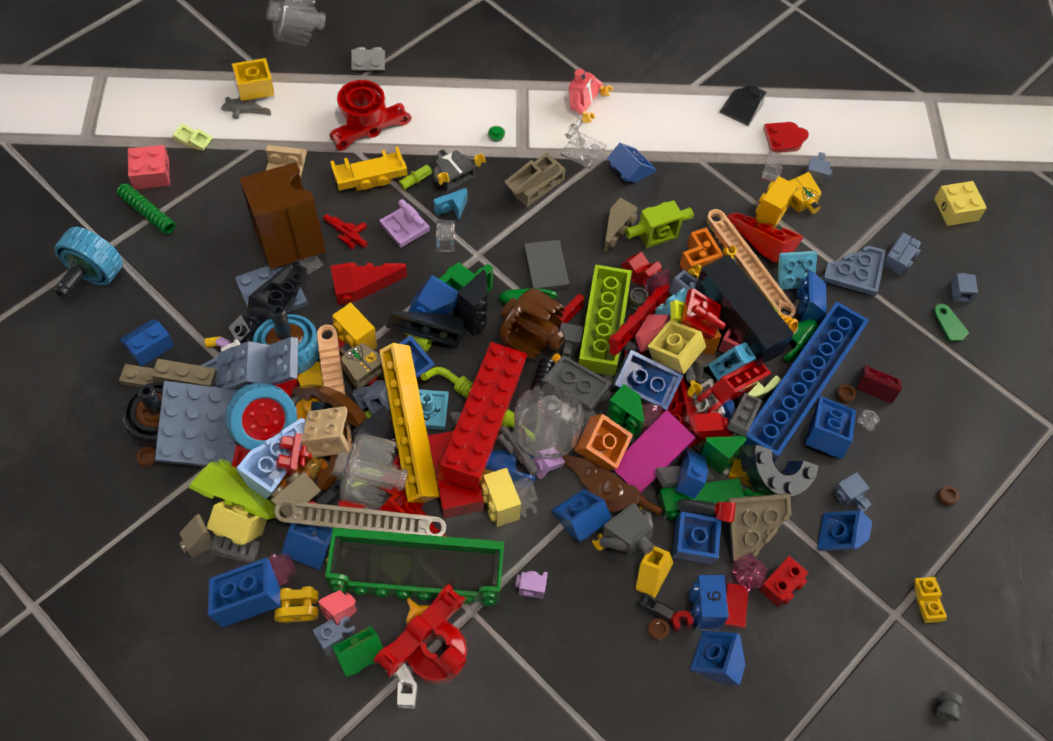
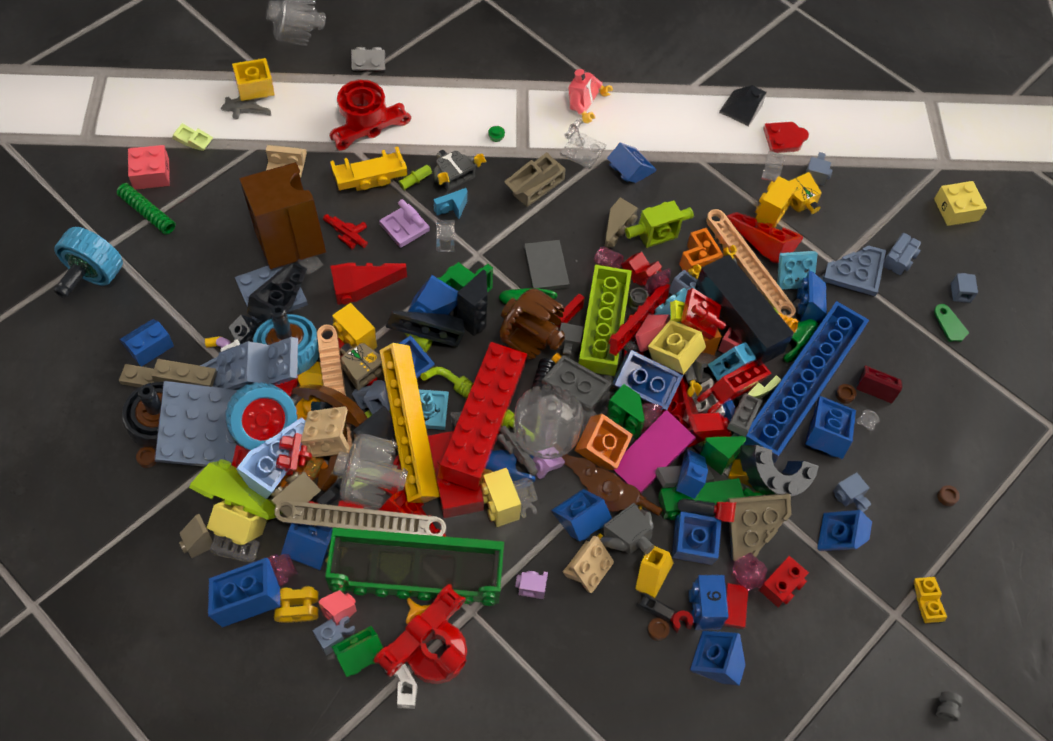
none -> tan bracket [563,536,614,593]
none -> clear pink piece [594,246,624,269]

